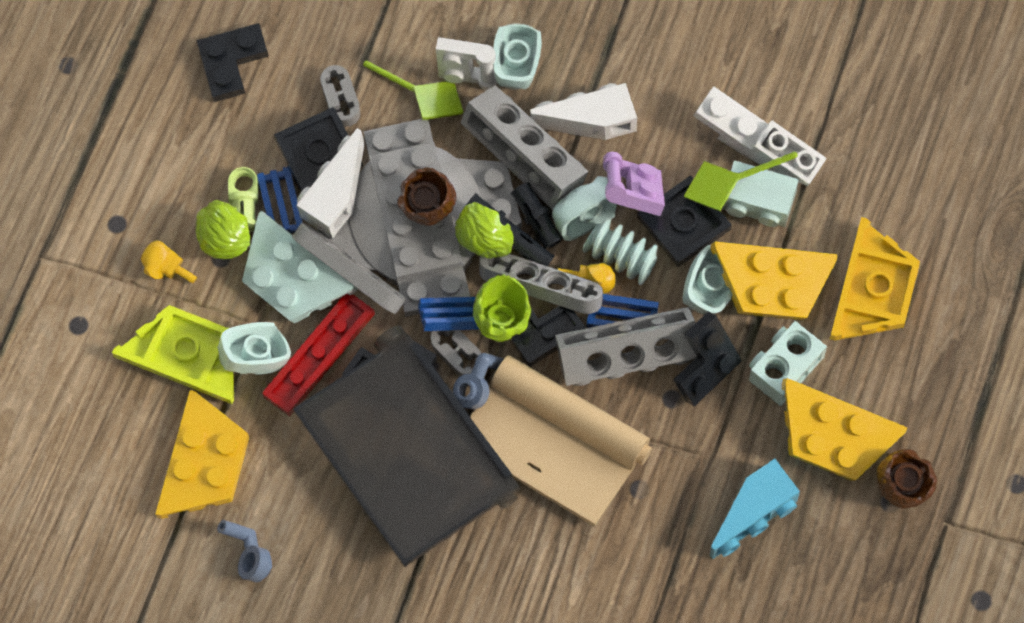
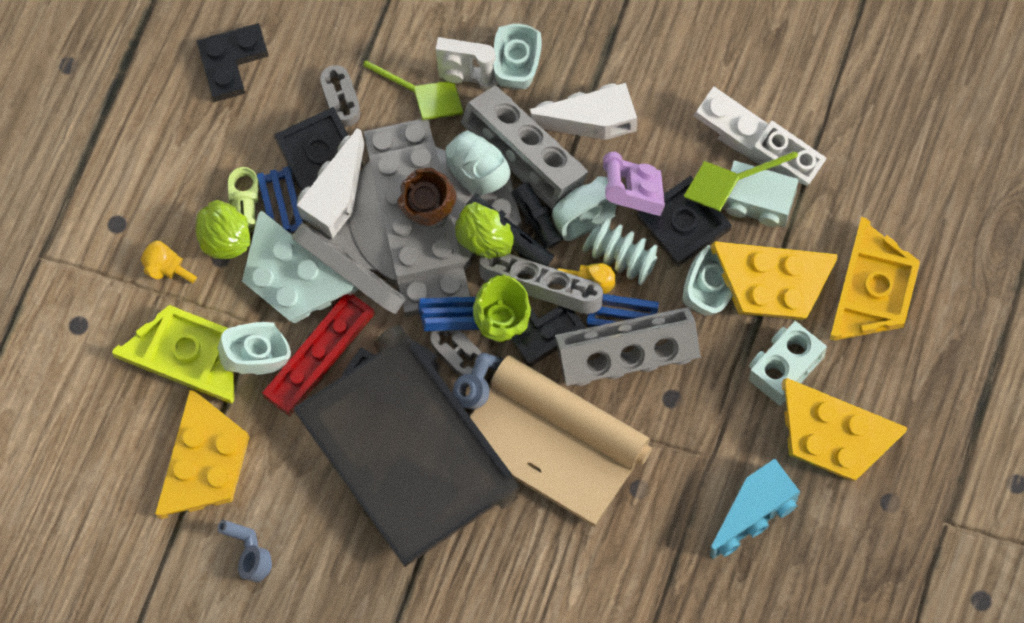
black plate [673,311,742,407] -> none
reddish brown hair [876,449,938,509] -> none
none -> light aqua piece [446,131,511,196]

